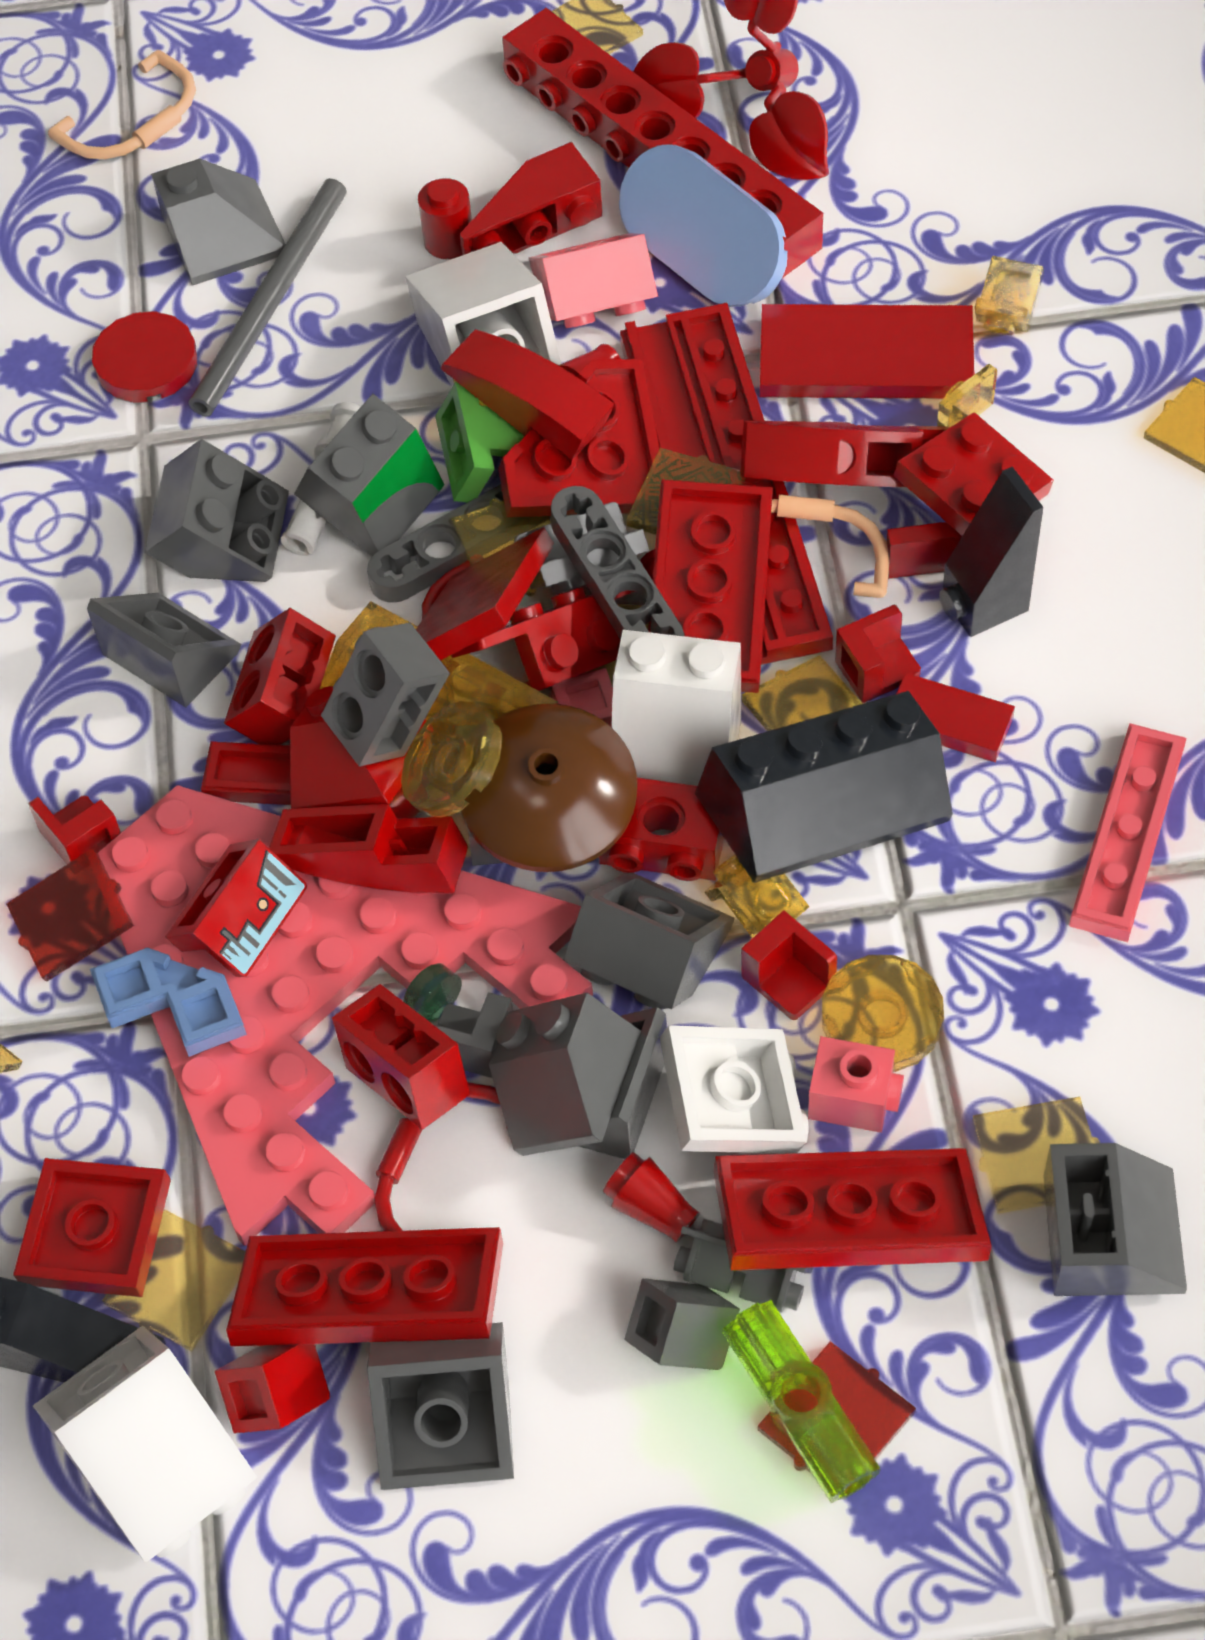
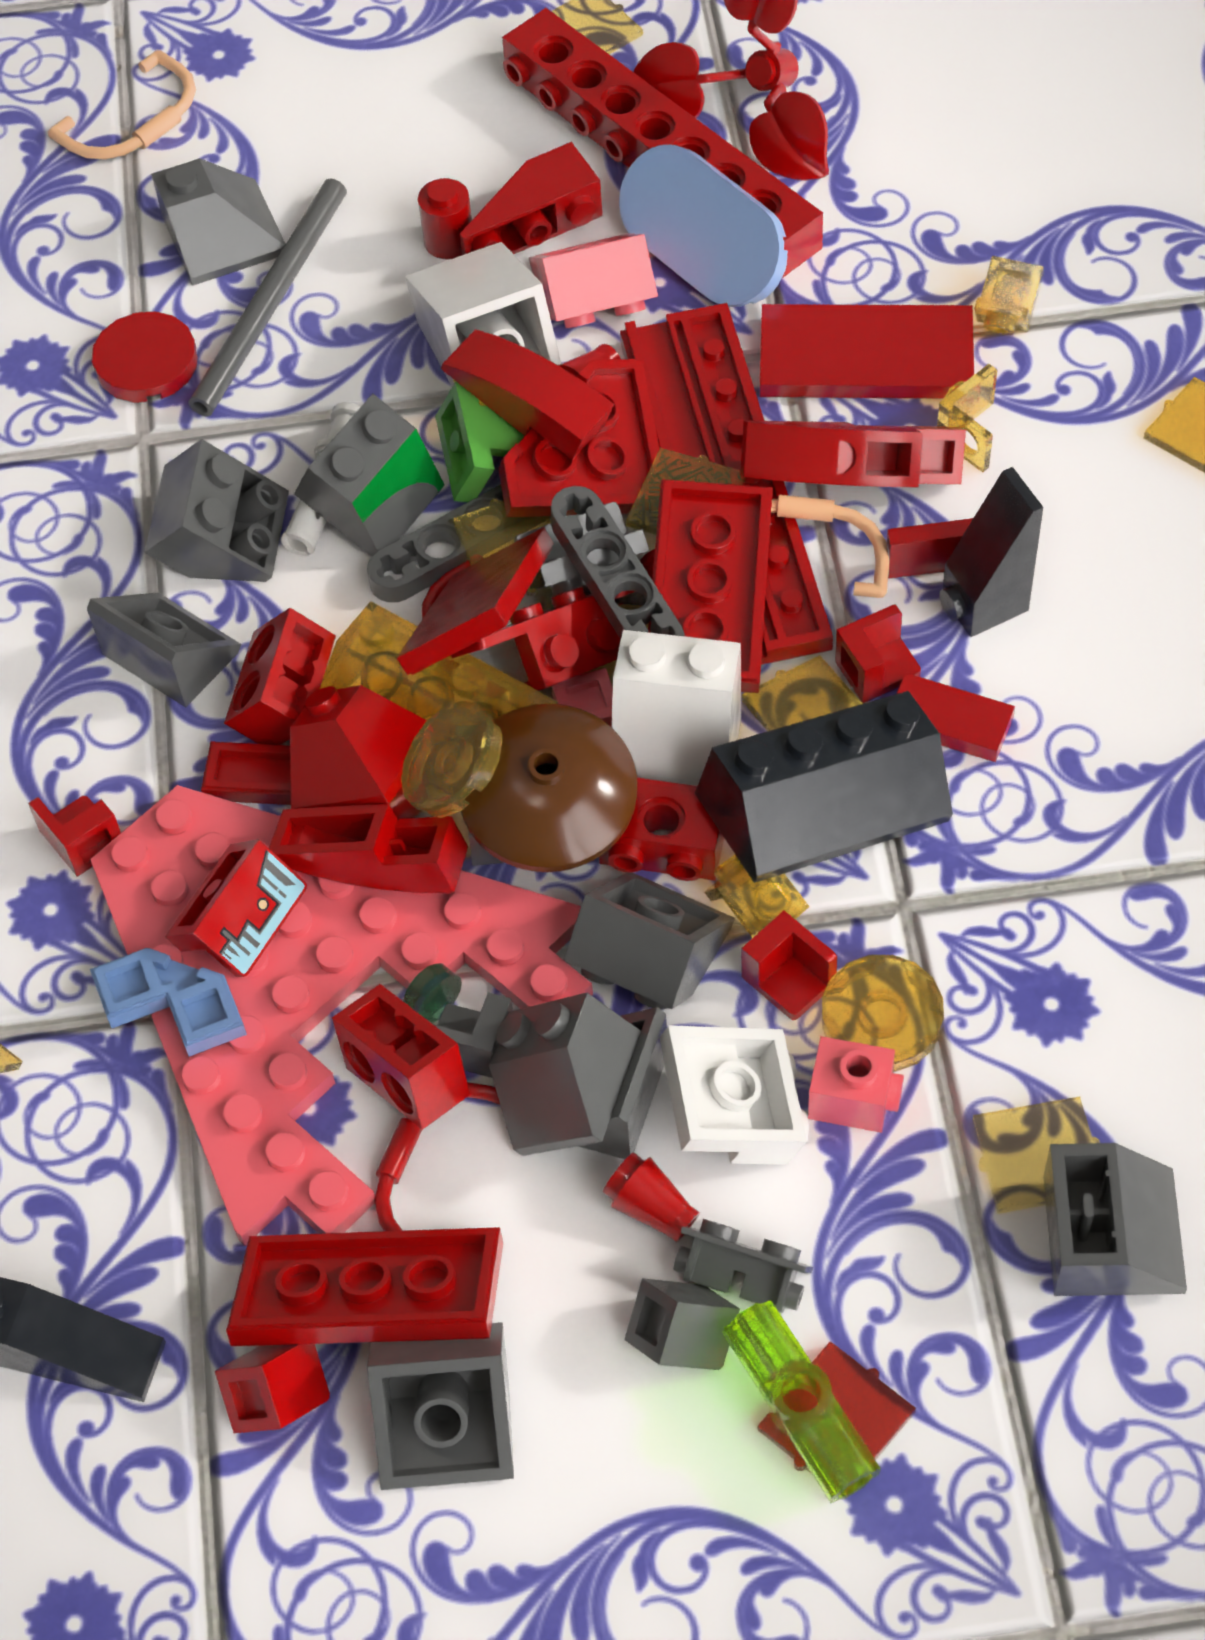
clear red piece [6,848,135,982] -> none
red plate [13,1158,171,1297] -> none
white slope [33,1326,258,1563] -> none
clear yellow piece [102,1209,246,1352] -> none
dark grey brick [321,623,450,766] -> none
red tile [713,1148,992,1270] -> none
red plate [893,412,1054,536] -> none
coral tile [1069,723,1187,942] -> none

